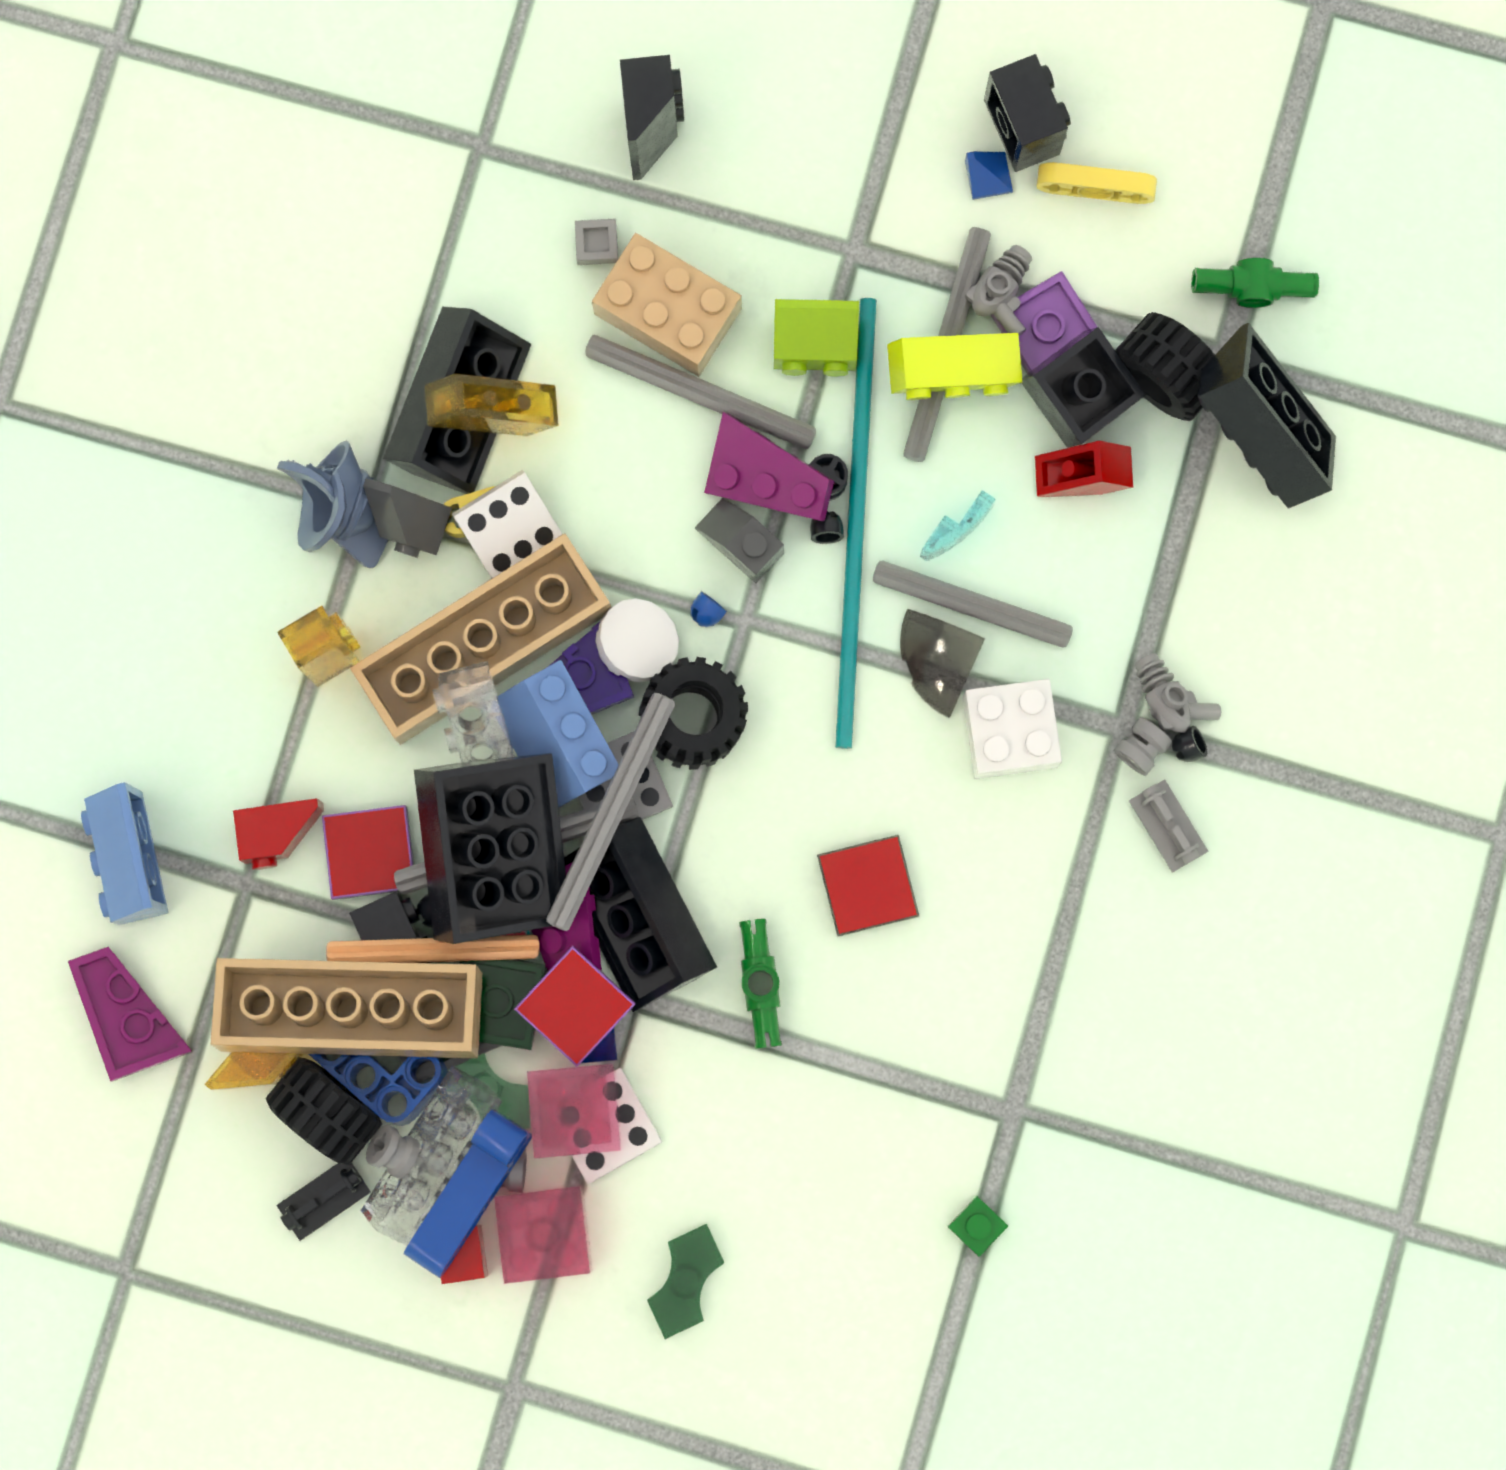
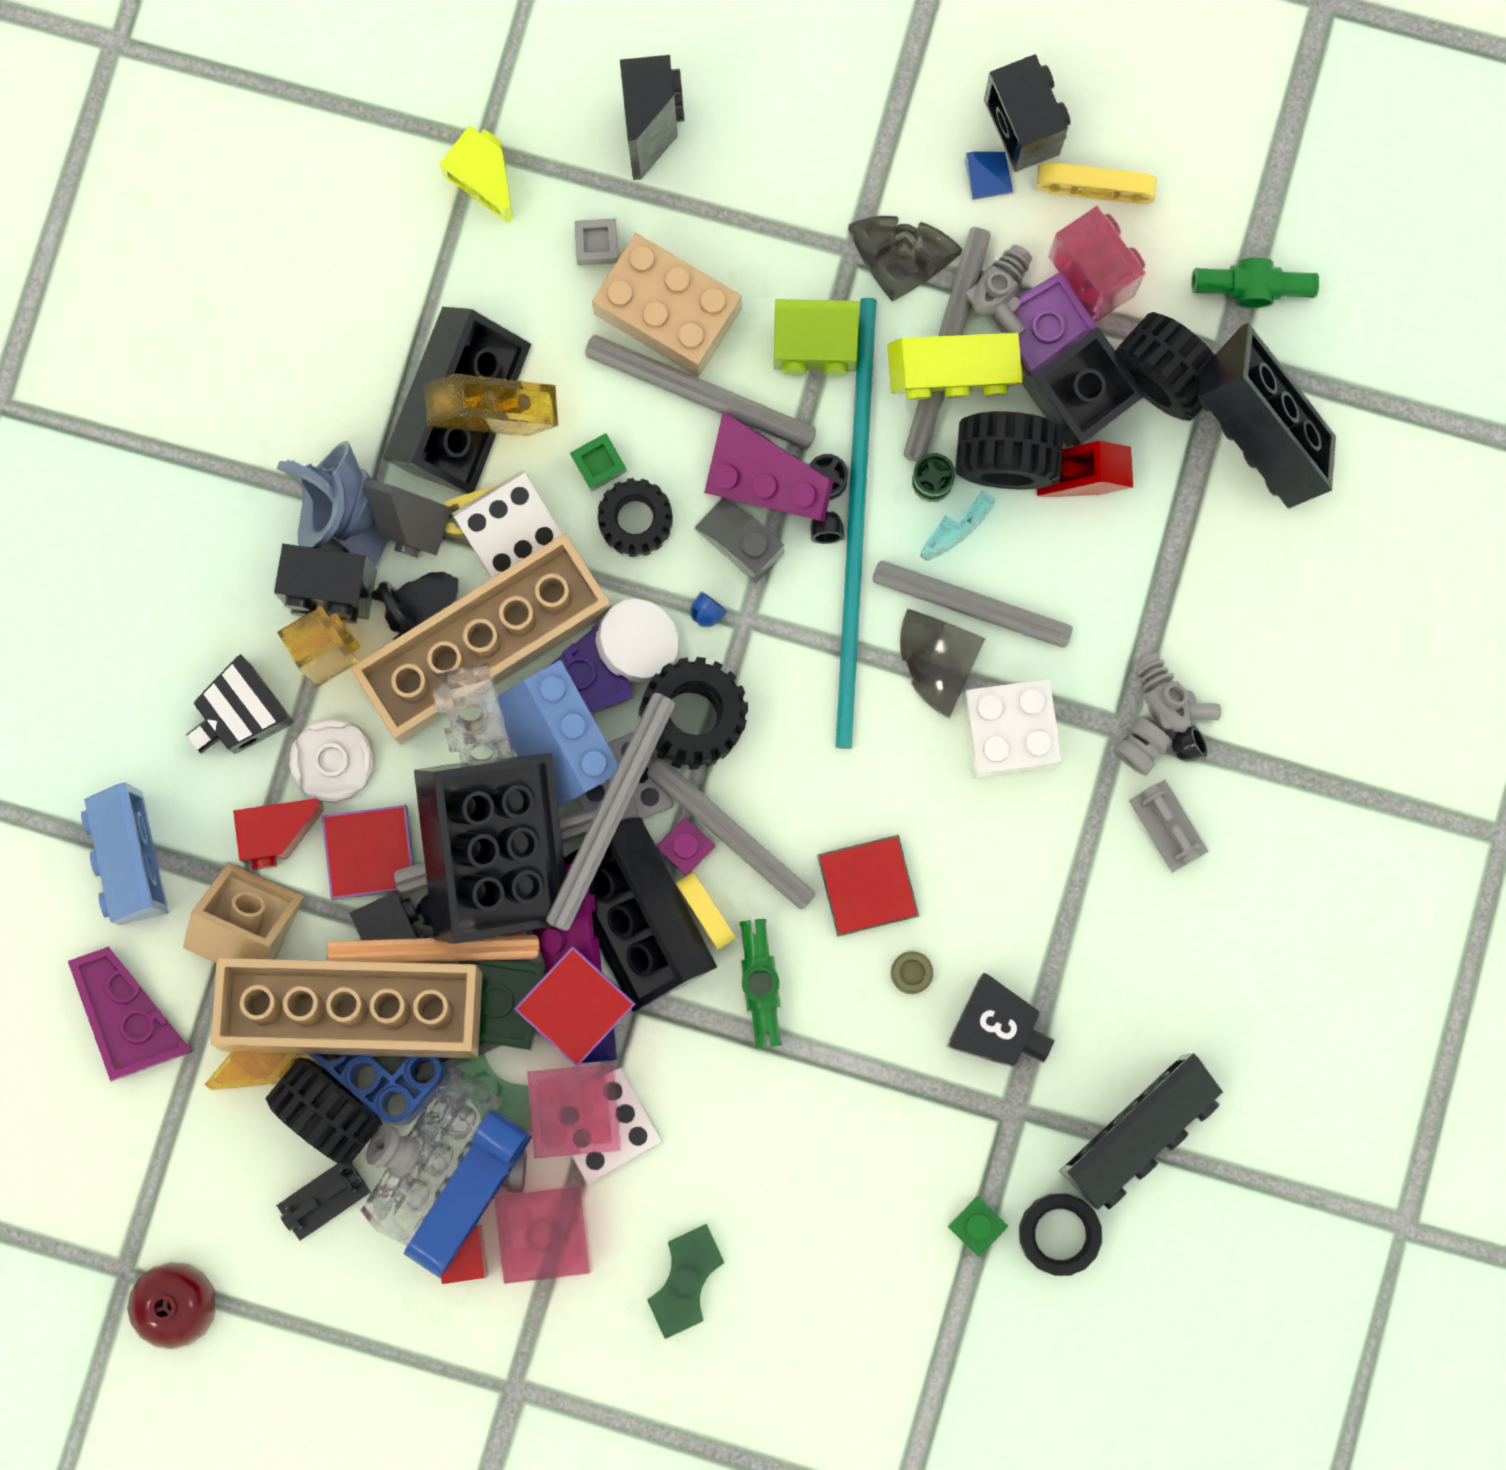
none -> dark red cylinder [127,1262,216,1349]
none -> tan slope [183,862,304,962]
none -> black torso [186,654,294,754]
none -> black brick [274,543,377,624]
none -> white tile [289,719,374,803]
none -> black piece [371,572,459,640]
none -> neon yellow slope [439,125,513,223]
none -> green plate [570,433,627,491]
none -> black tyre [598,478,673,557]
none -> light grey axle [647,758,815,909]
none -> magenta plate [656,817,716,876]
none -> light yellow beam [675,872,736,950]
none -> clear smoke brick [848,216,962,301]
none -> olive tile [890,951,933,994]
none -> dark green wheel [912,453,955,502]
none -> black torso [946,973,1055,1067]
none -> black tyre [955,411,1064,490]
none -> black tyre [1019,1194,1102,1276]
none -> clear pink brick [1048,206,1145,323]
none -> black slope [1059,1053,1223,1210]

